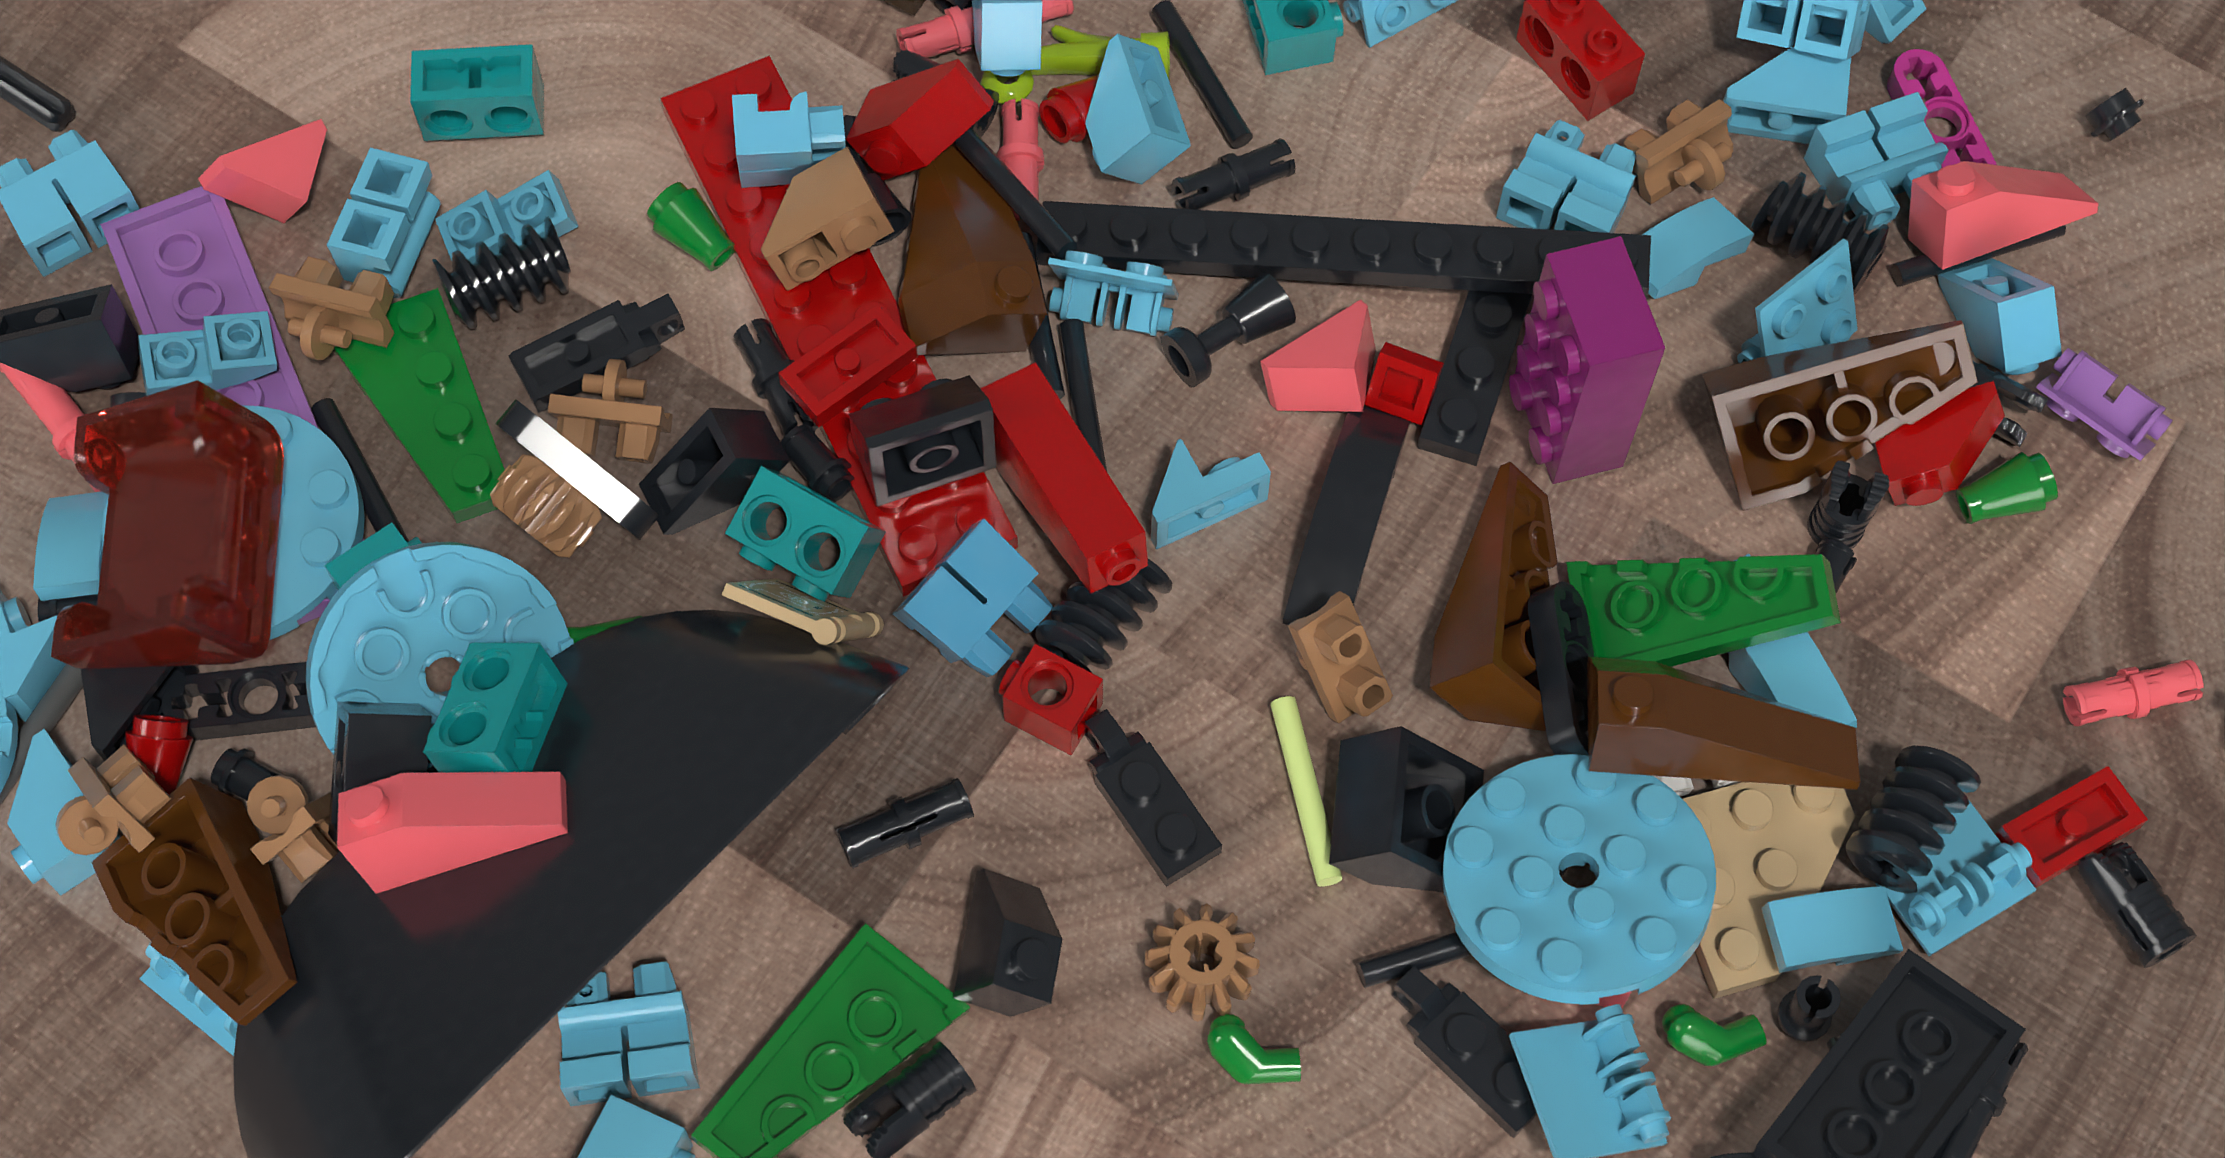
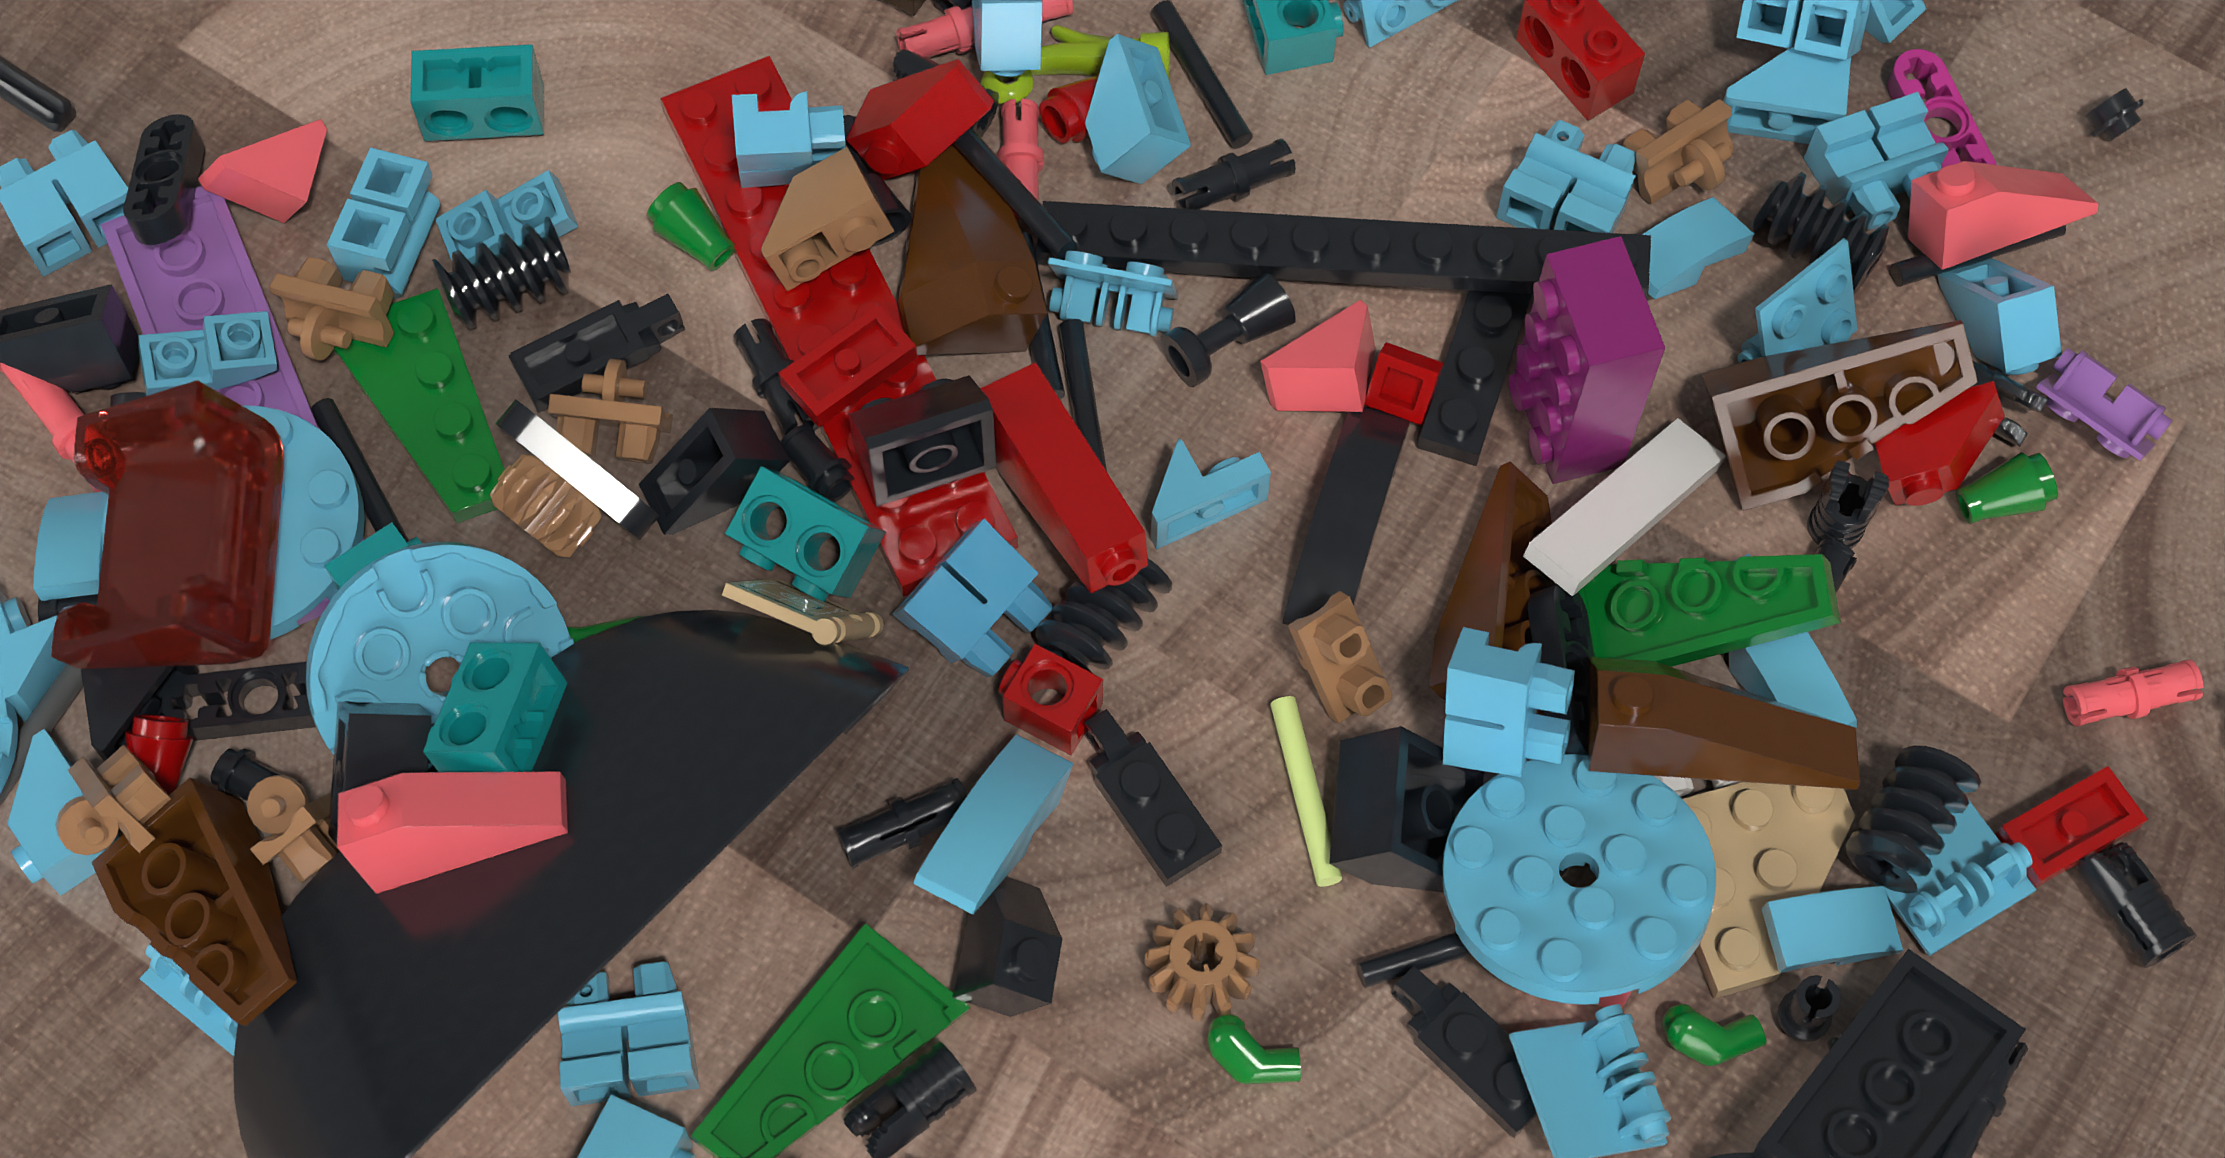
none -> black beam [123,114,205,245]
none -> medium azure slope [913,734,1074,914]
none -> medium azure hips [1443,627,1575,777]
none -> white tile [1523,418,1726,596]

